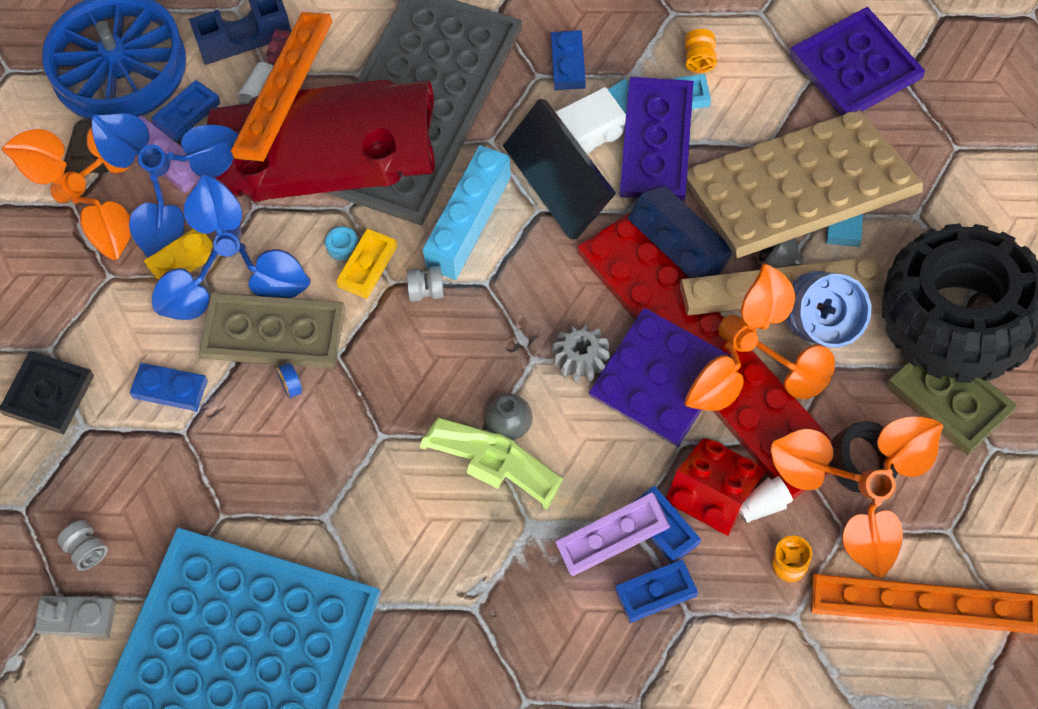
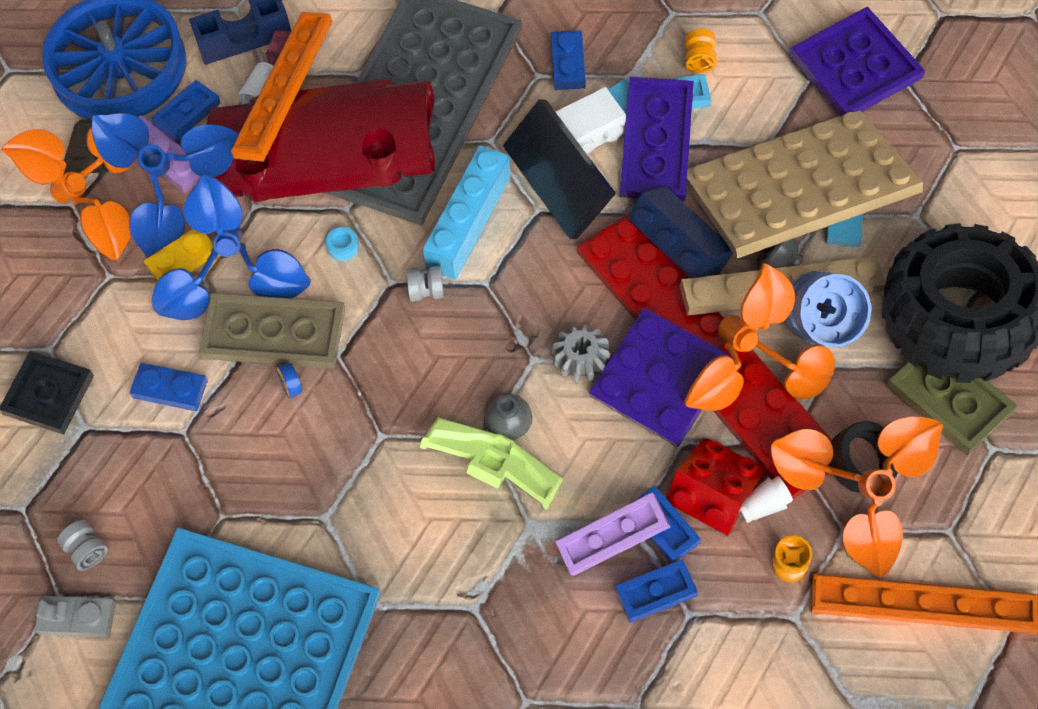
yellow plate [336,228,398,299] -> none

